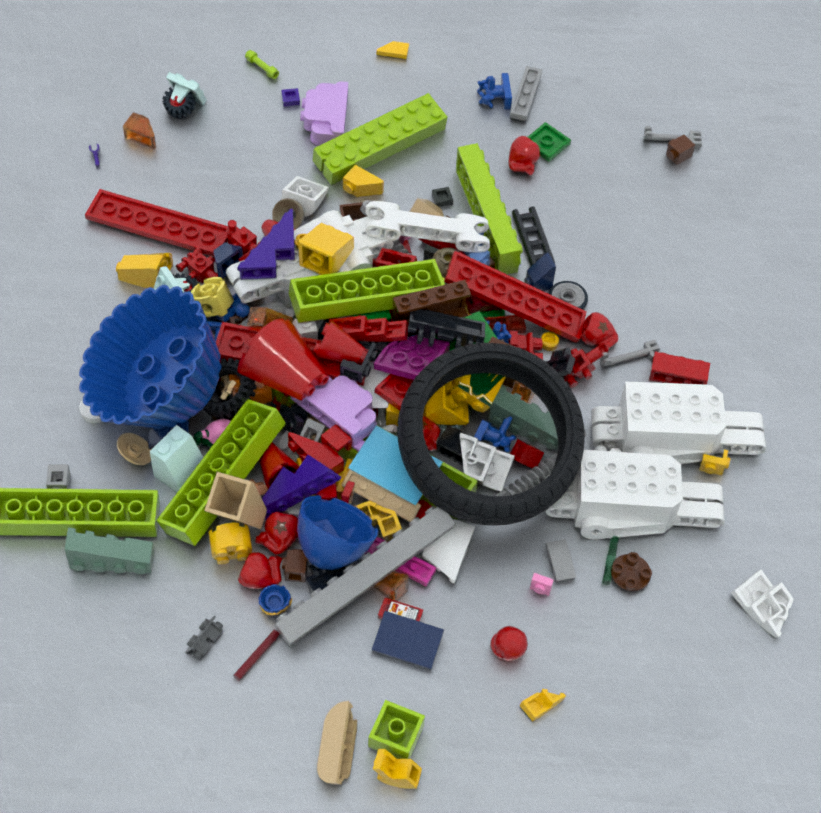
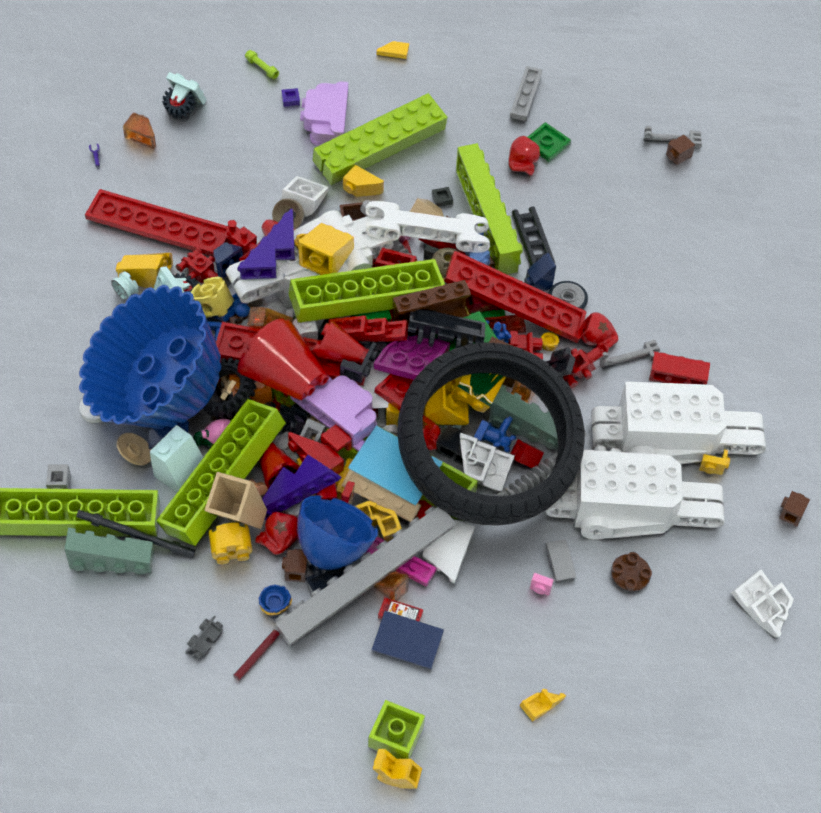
red piece [238,552,282,589] -> none
tan brick [317,701,357,785] -> none
blue piece [477,73,512,110] -> none
red helmet [491,626,528,662] -> none
clear green piece [602,536,619,585] -> none
none -> black bar [76,510,196,558]
none -> light aqua wheel [111,271,139,301]
none -> reddish brown brick [779,491,810,527]

